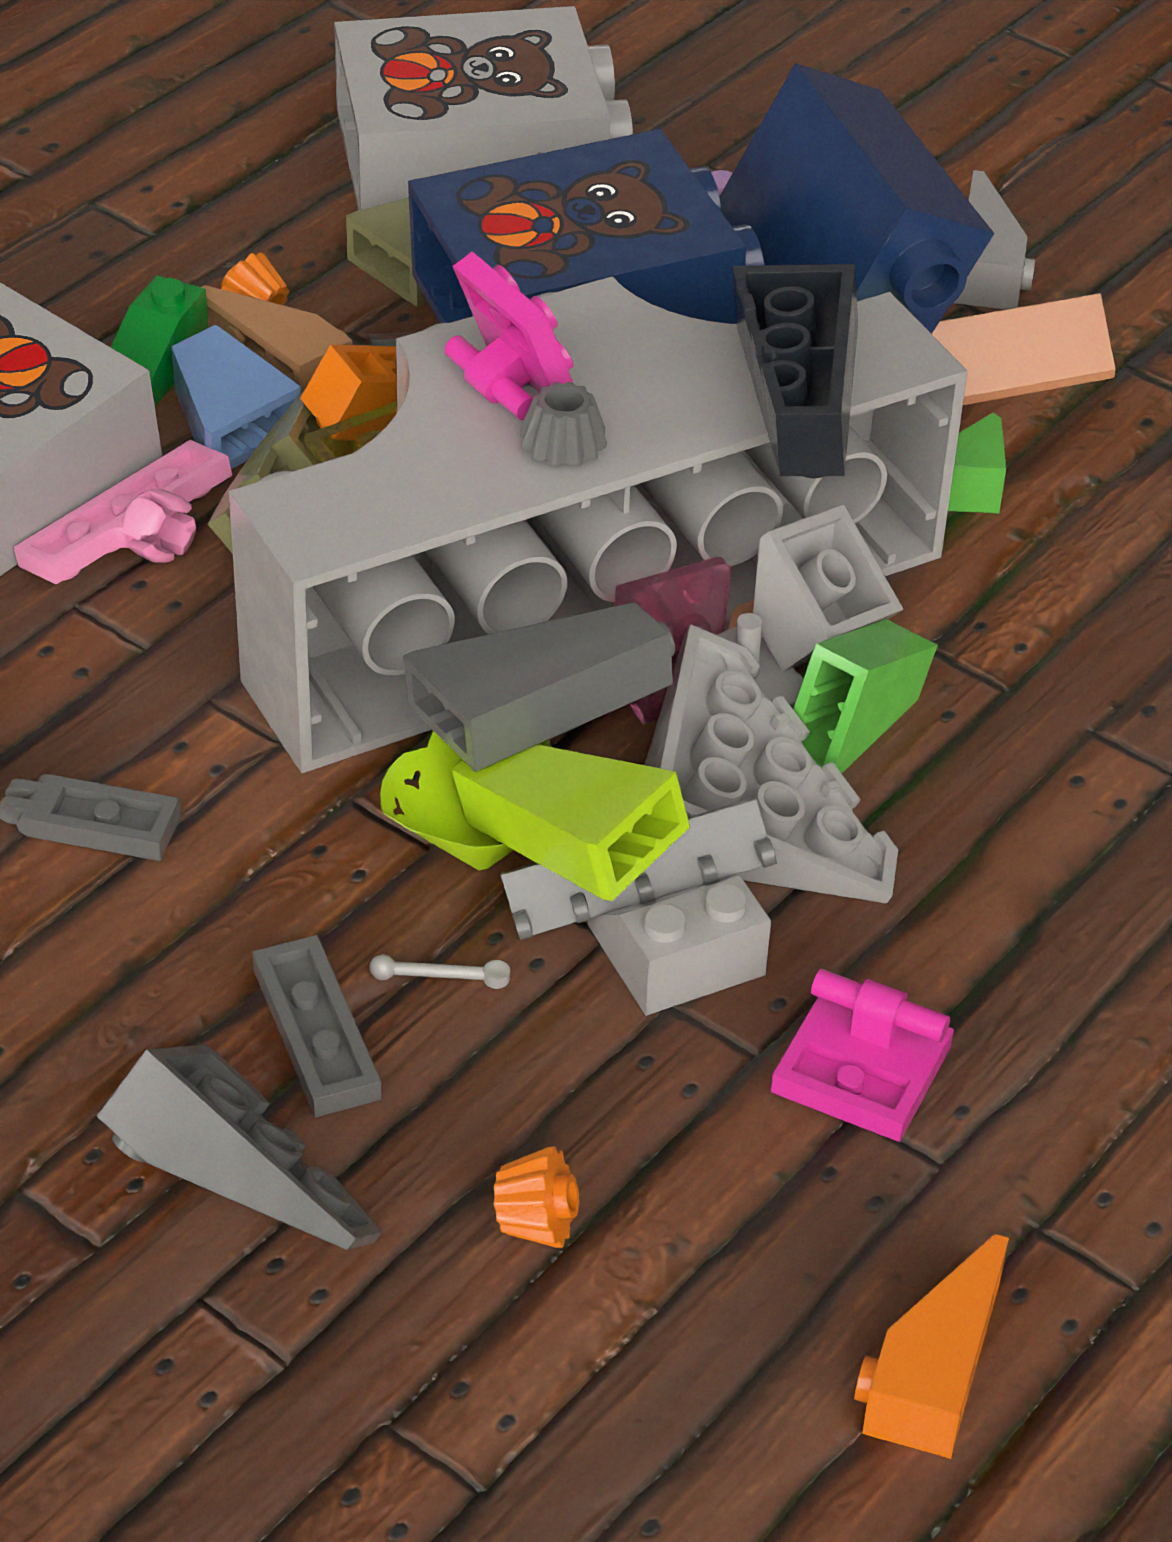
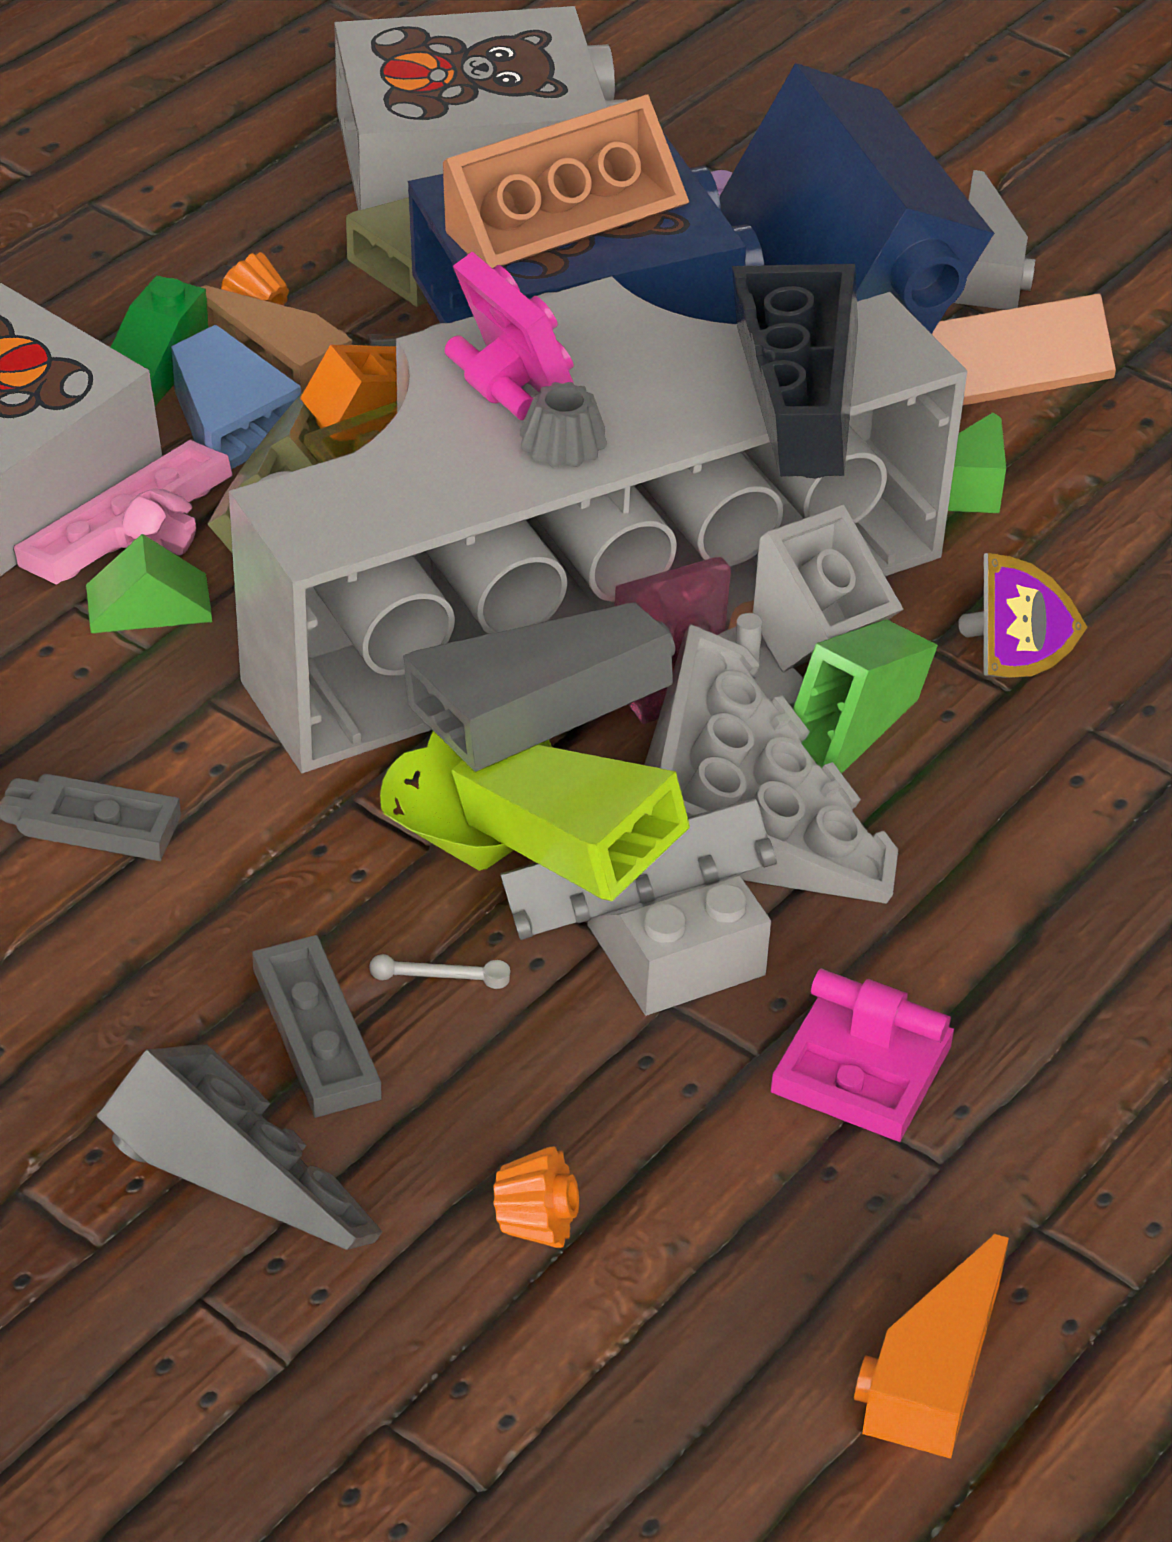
none -> bright green slope [86,534,212,633]
none -> nougat slope [443,94,689,268]
none -> shield [959,553,1087,678]

